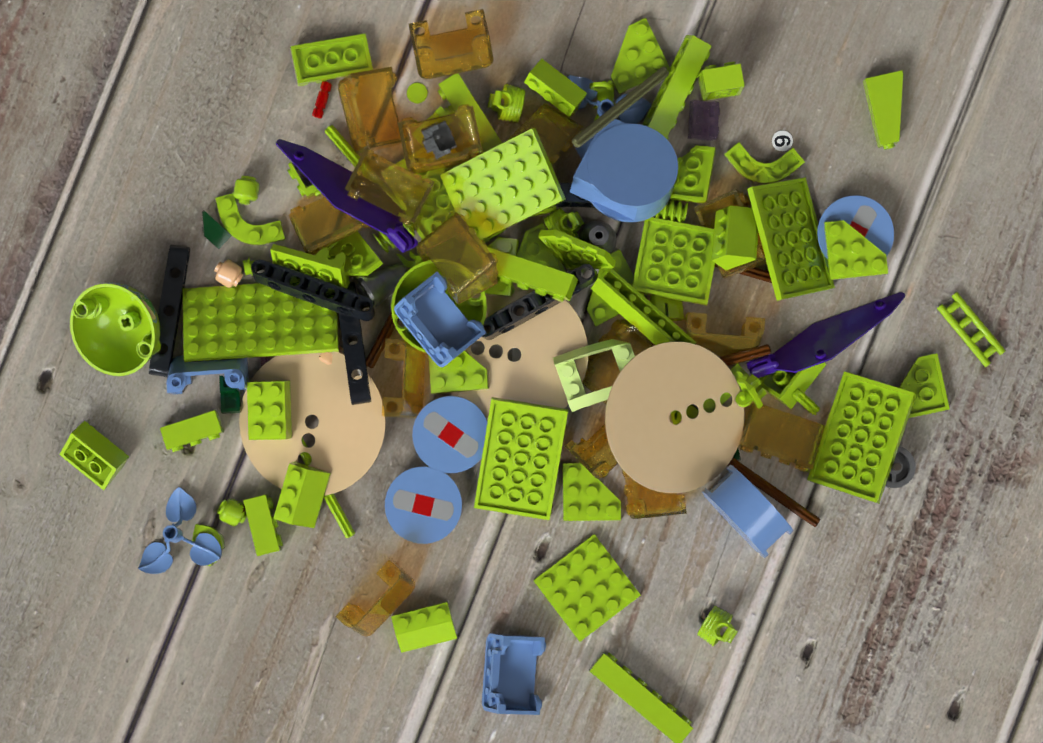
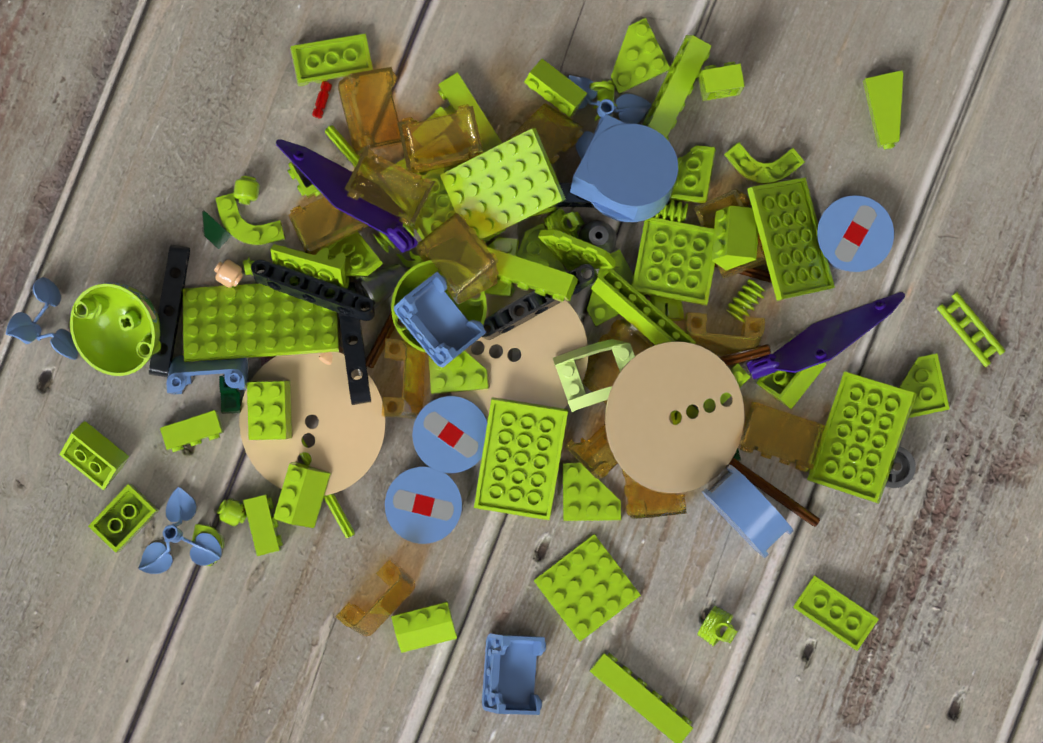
lime sticker [407,83,428,104] -> none
clear yellow windscreen [409,9,494,79] -> none
dark grey hair [421,121,457,159] -> none
lime piece [487,83,525,123] -> none
olive axle [572,67,669,148] -> none
clear purple bracket [688,100,720,141] -> none
lime hips [735,374,767,409] -> none
white sticker [772,131,793,151] -> none
lime axle [793,389,820,415] -> none
lime plate [824,220,888,280] -> none
none -> medium blue plant [6,277,78,360]
none -> lime brick [88,484,159,553]
none -> lime piece [726,279,765,323]
none -> lime hinge [793,575,879,651]

